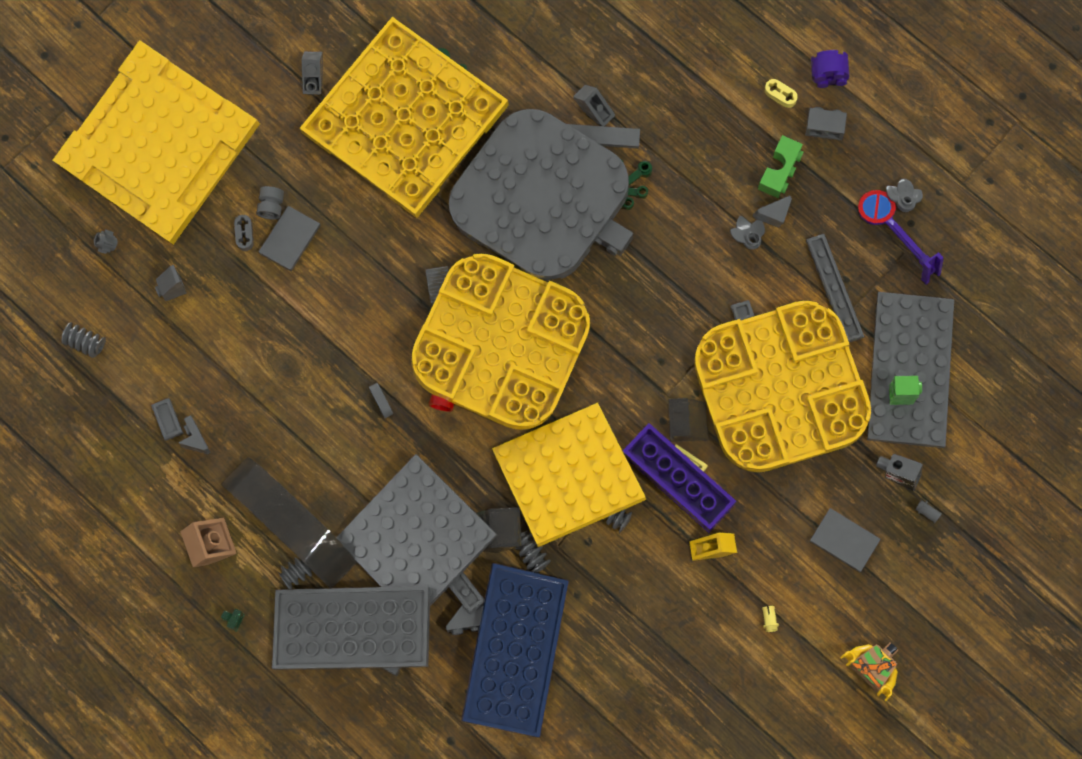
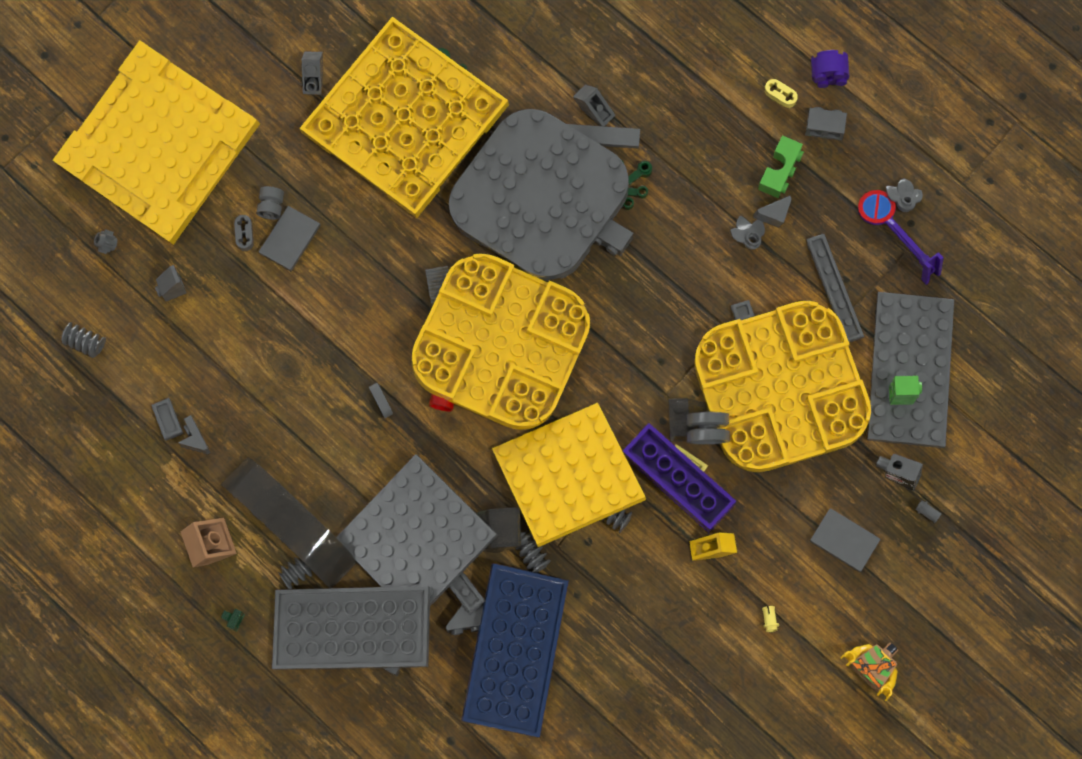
none -> dark grey wheel [686,412,730,445]

